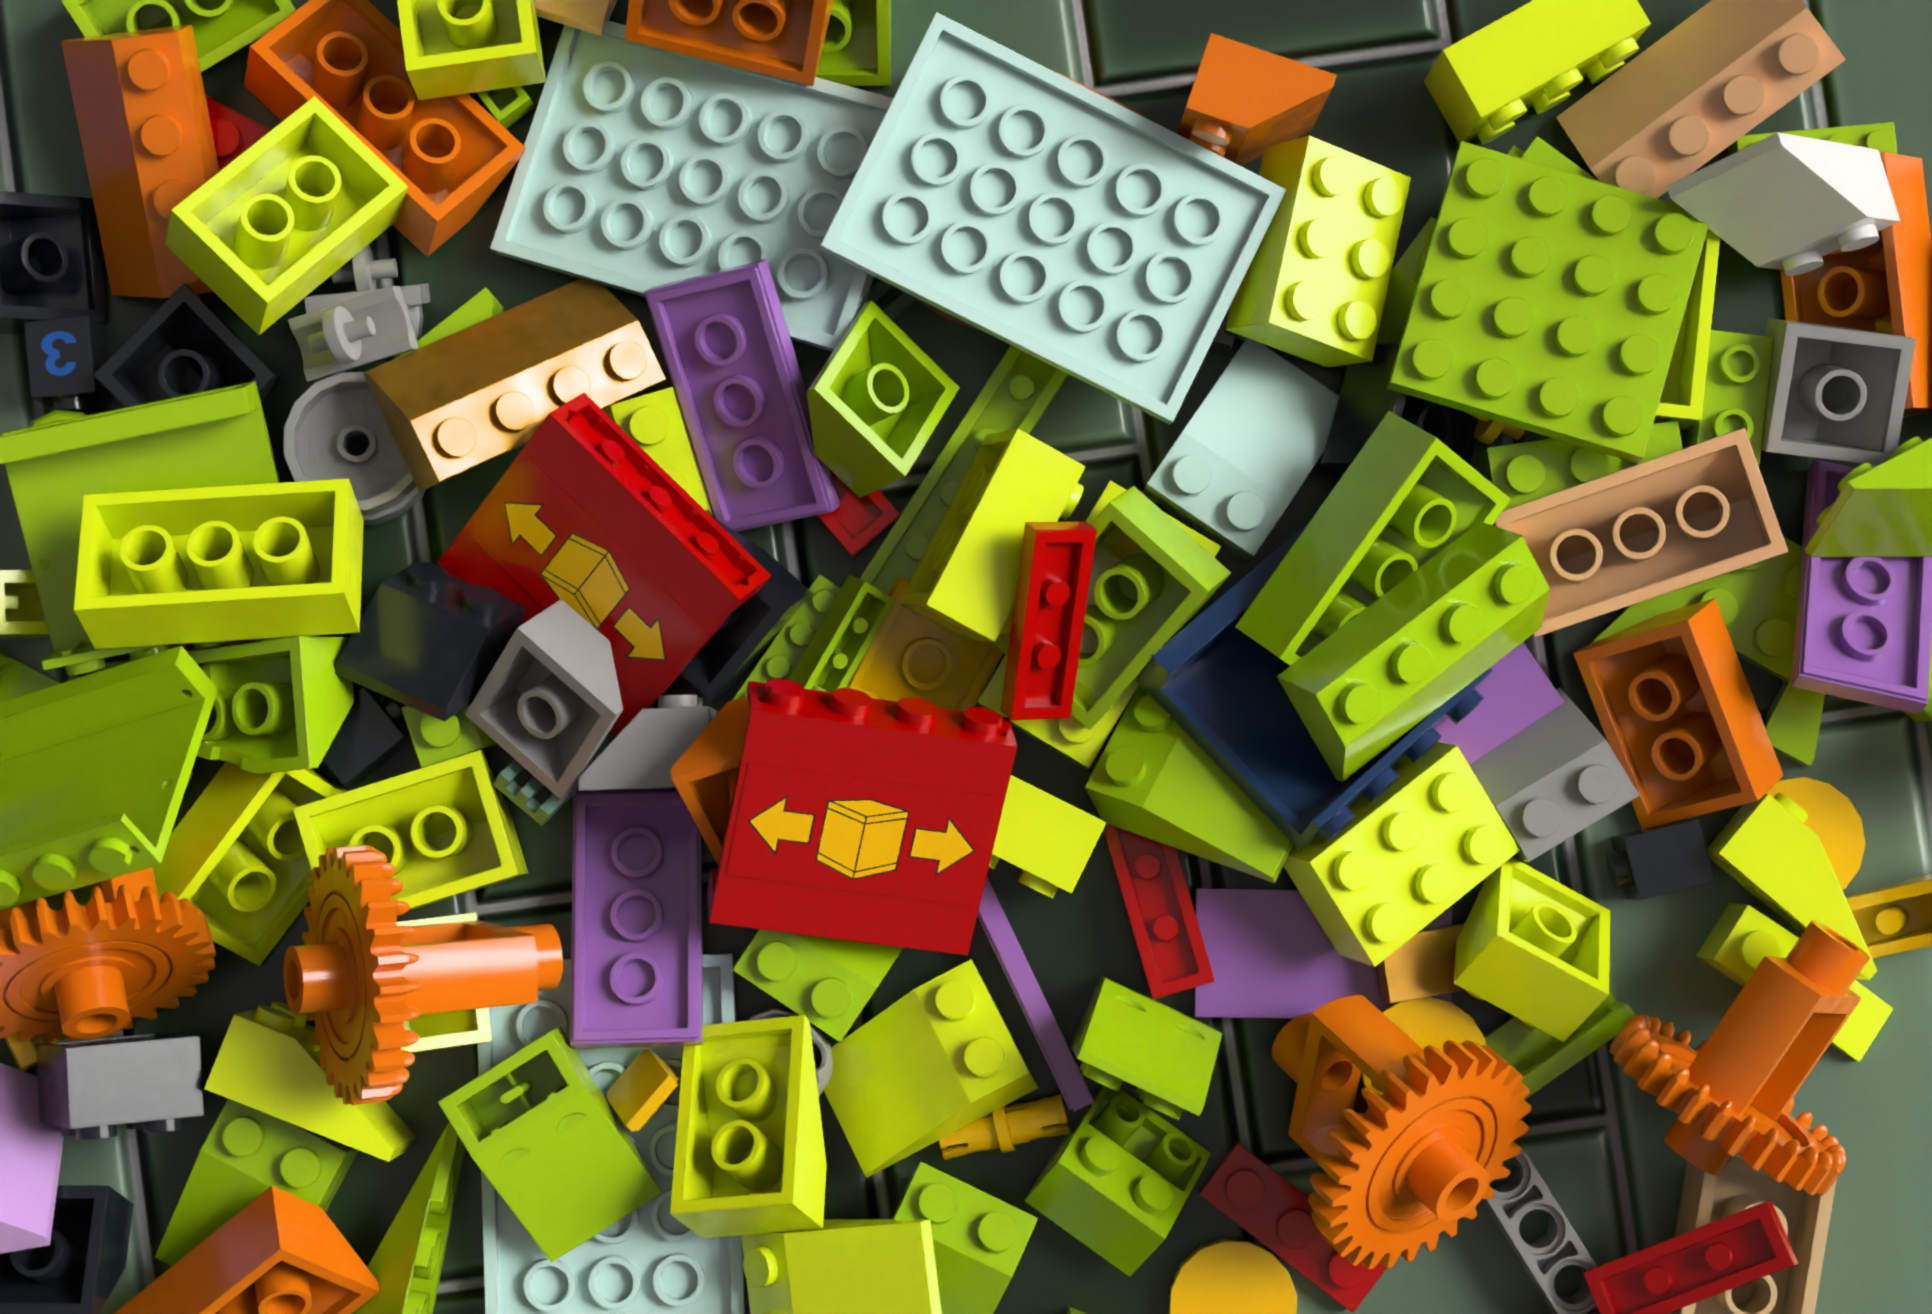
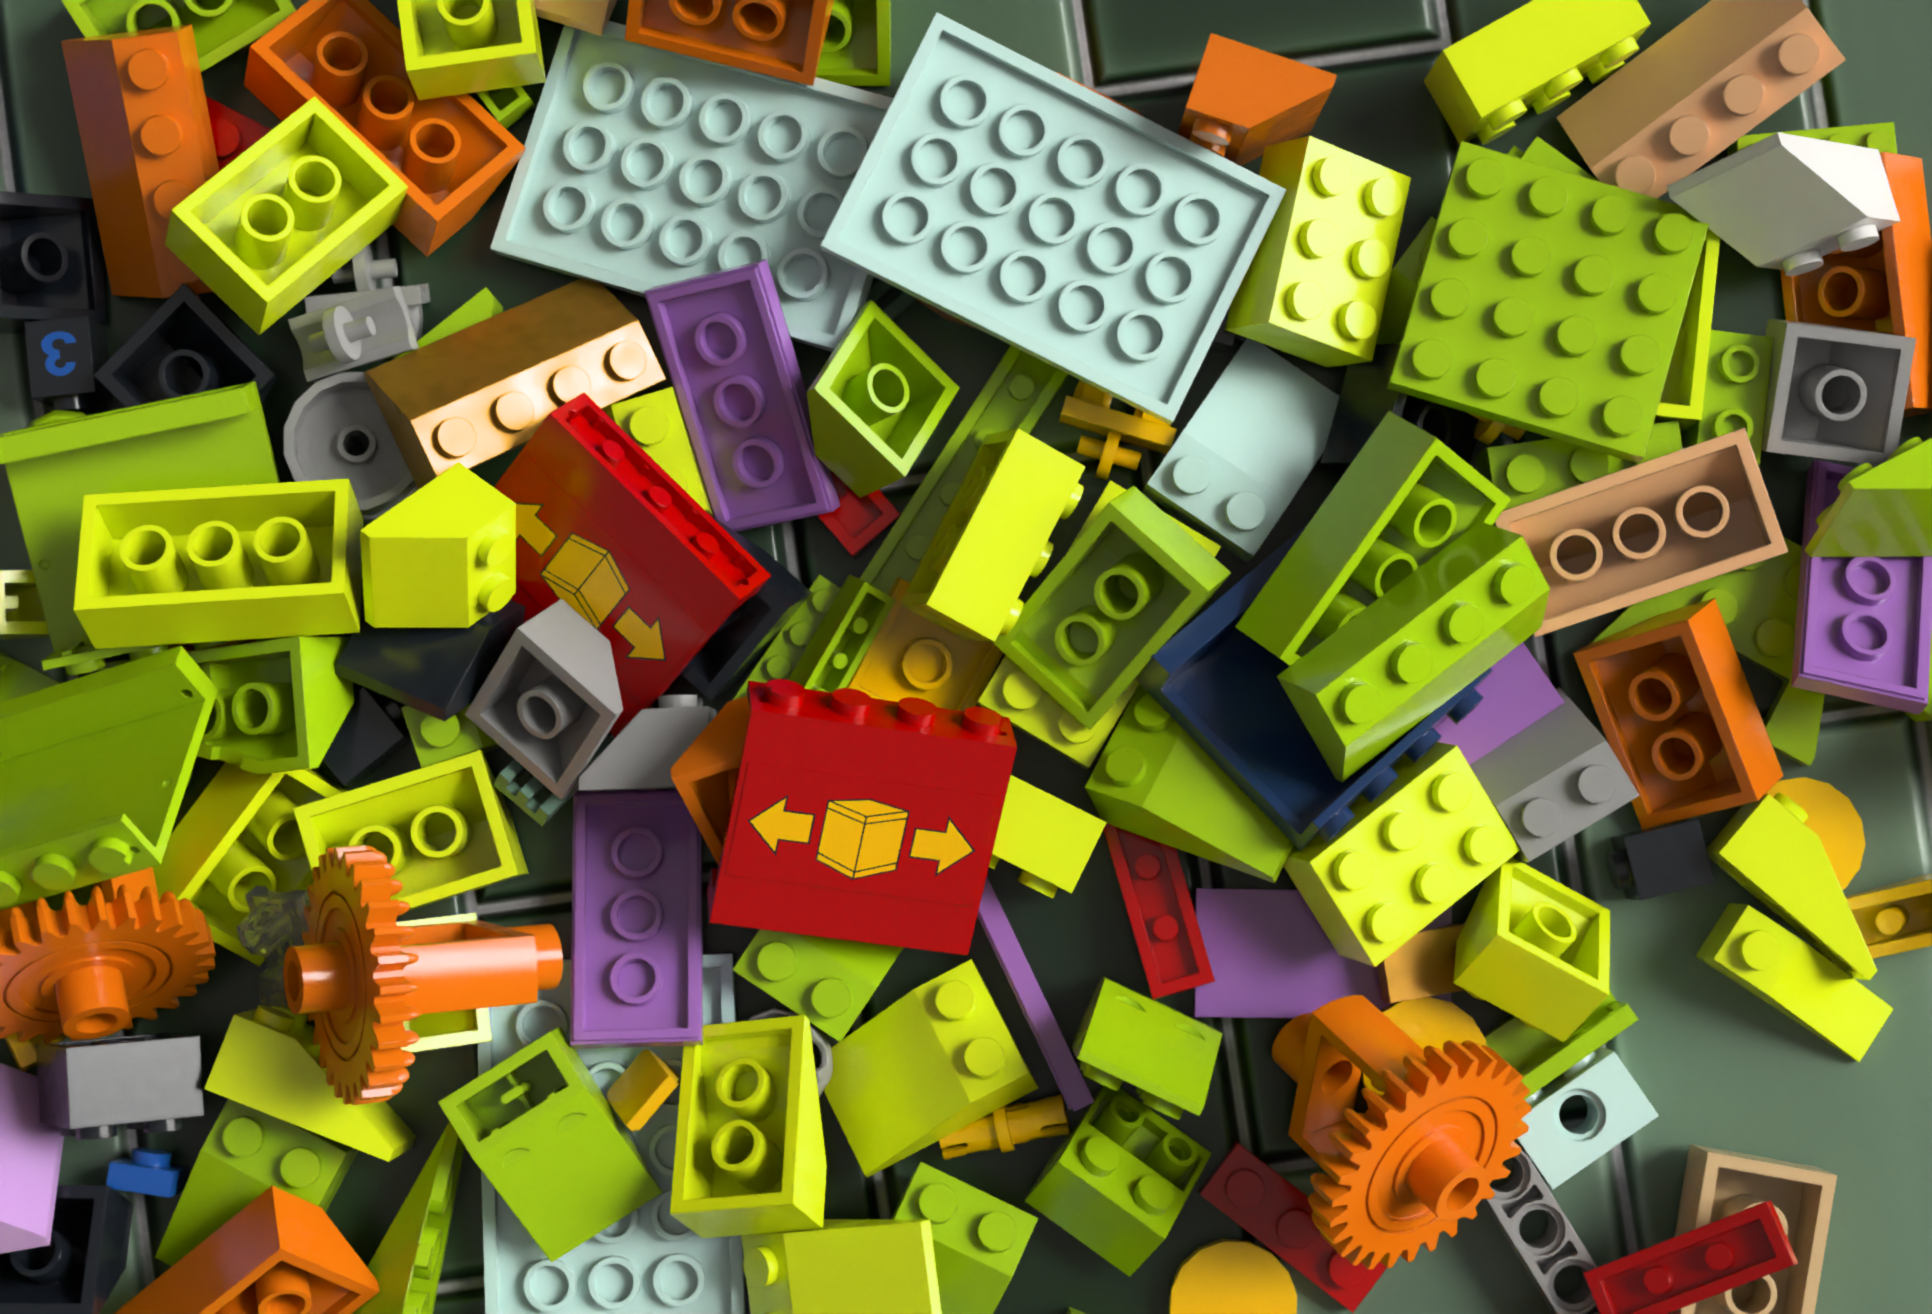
red plate [1000,522,1097,720] -> none
orange piece [1609,920,1870,1196] -> none
none -> blue plate [106,1148,190,1198]
none -> clear hips [236,885,311,1008]
none -> neon yellow slope [360,462,516,628]
none -> yellow hips [1059,380,1177,481]
none -> light aqua brick [1514,1047,1659,1190]

